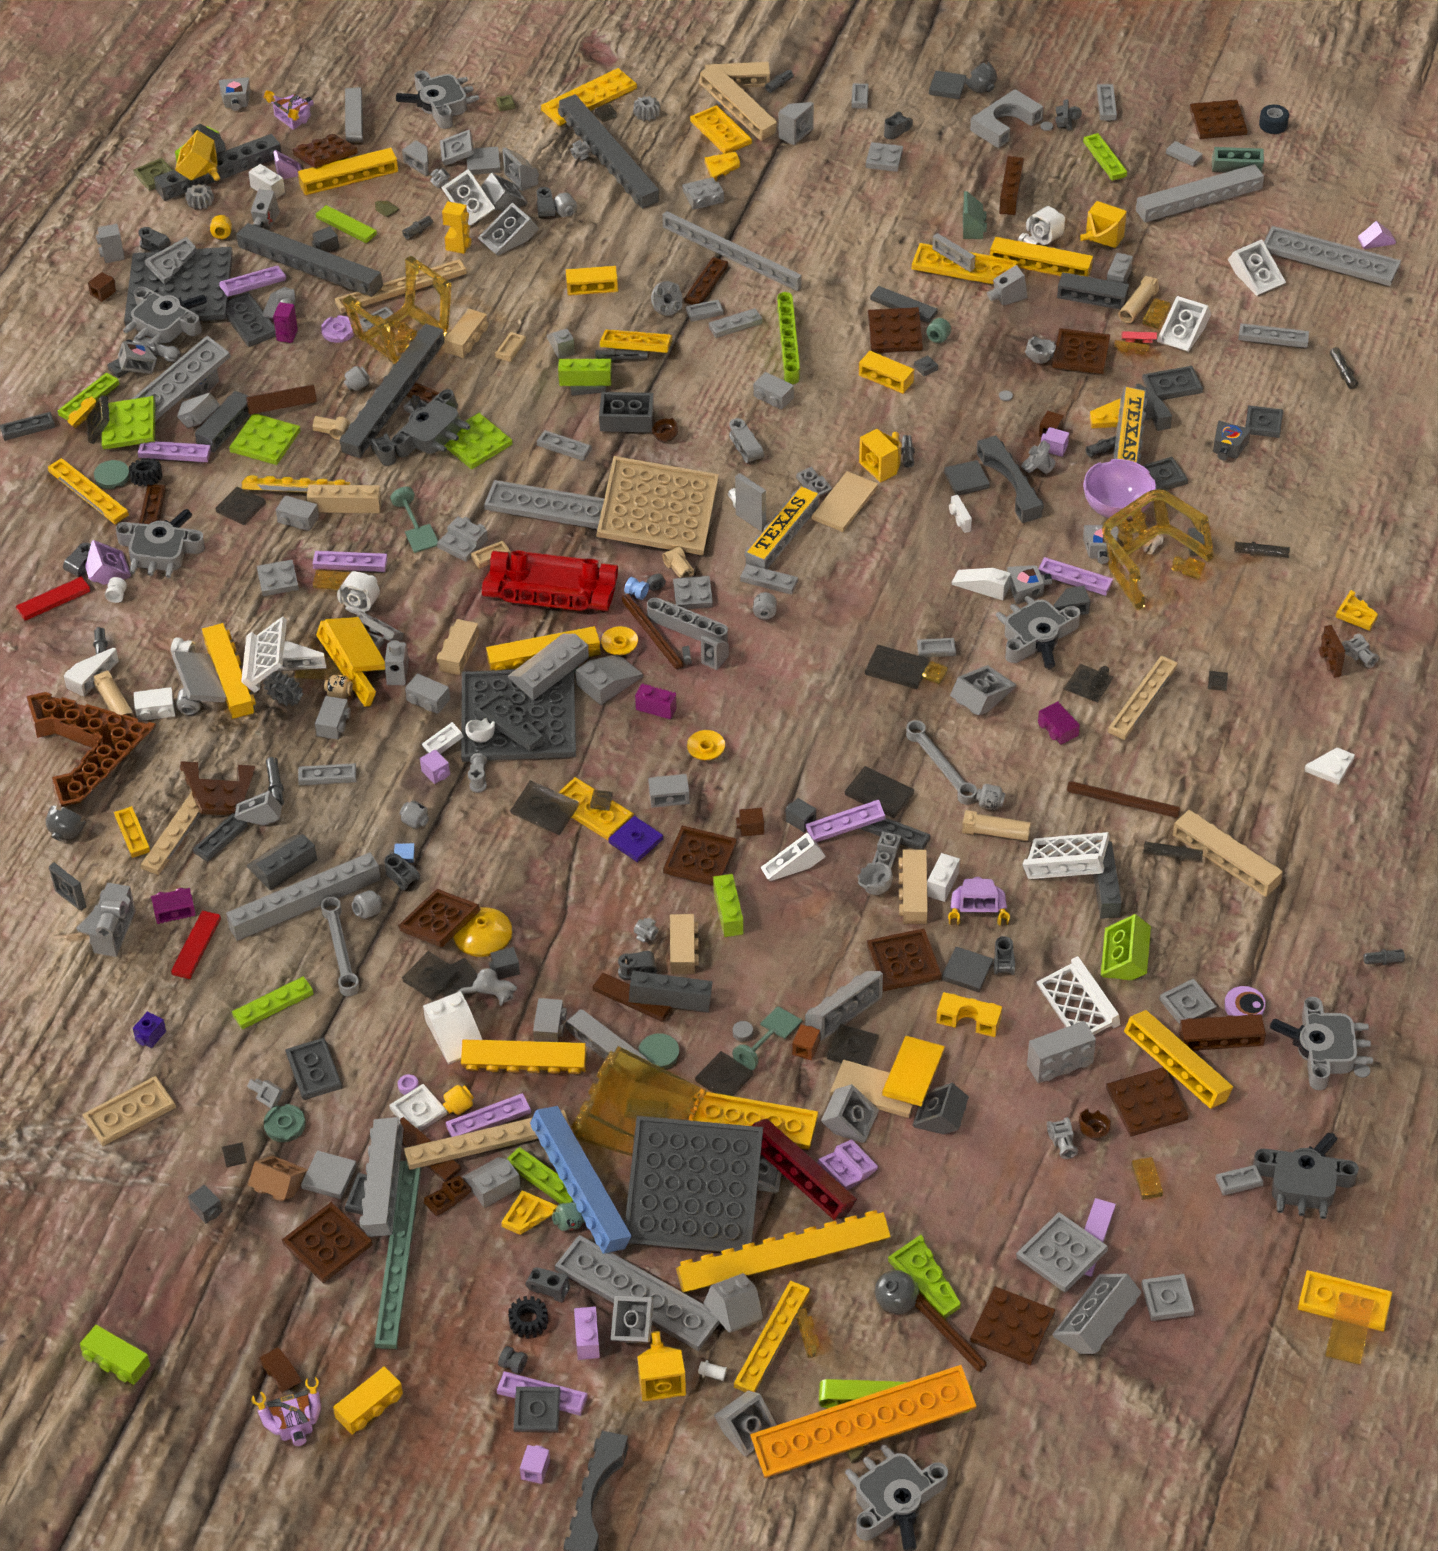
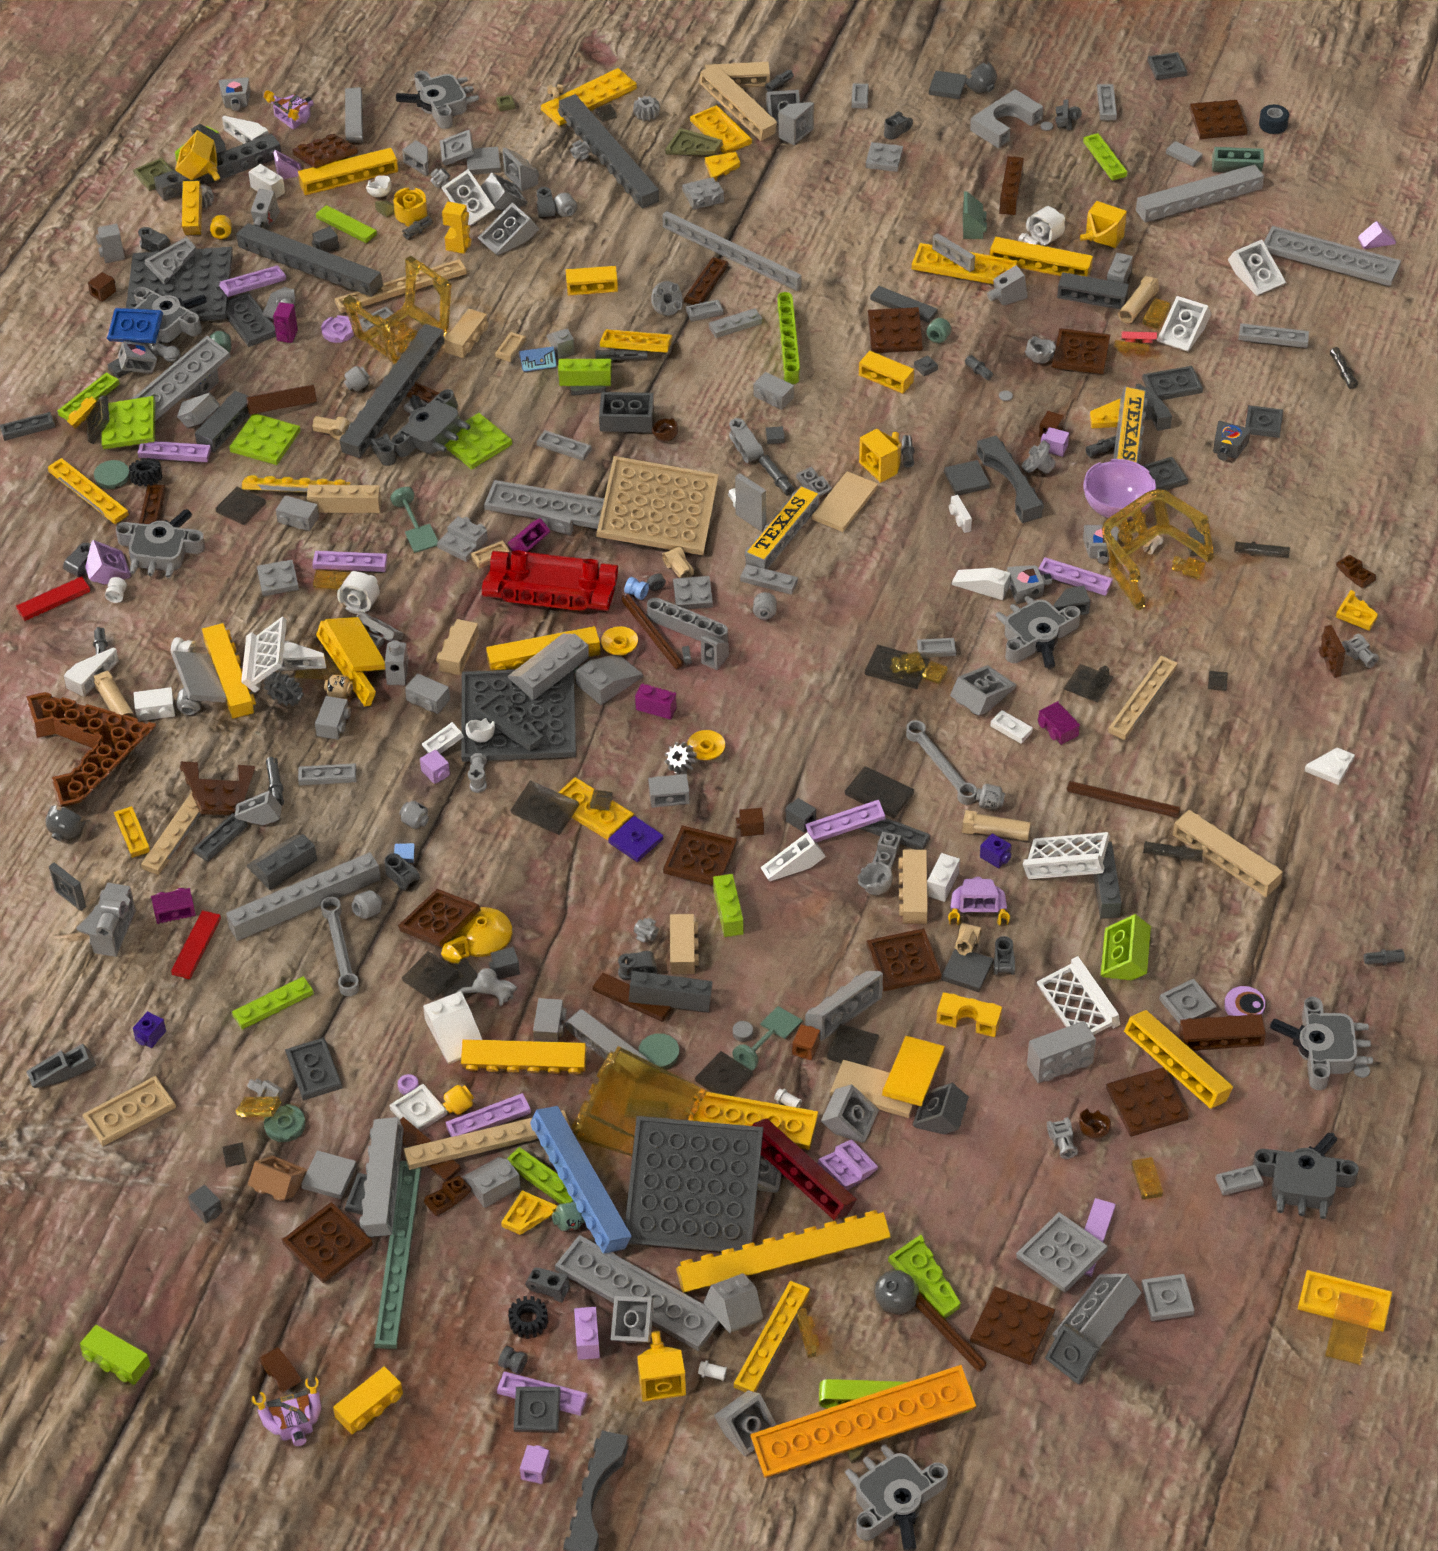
none -> dark grey slope [26,1043,96,1088]
none -> blue tile [107,308,163,344]
none -> yellow brick [182,181,202,235]
none -> sand green head [210,331,231,353]
none -> white slope [222,116,269,144]
none -> clear yellow plate [236,1096,282,1117]
none -> white hair [366,175,391,198]
none -> yellow brick [393,188,428,227]
none -> yellow plate [441,936,470,964]
none -> magenta brick [508,518,550,552]
none -> panel [519,346,557,371]
none -> light grey plate [537,509,573,535]
none -> tan bar [547,84,564,98]
none -> olive wing [665,128,723,156]
none -> light grey gear [665,742,697,774]
none -> dark grey pin [759,455,795,496]
none -> light grey slope [766,90,800,124]
none -> dark grey tile [766,426,785,444]
none -> white pin [774,1088,802,1108]
none -> clear yellow plate [890,651,925,673]
none -> tan piece [955,923,982,955]
none -> dark grey axle [965,355,993,380]
none -> dark purple brick [980,833,1012,869]
none -> white plate [990,710,1033,744]
none -> dark grey tile [1045,1322,1101,1385]
none -> dark grey tile [1147,52,1187,80]
none -> reddish brown slope [1336,555,1376,588]

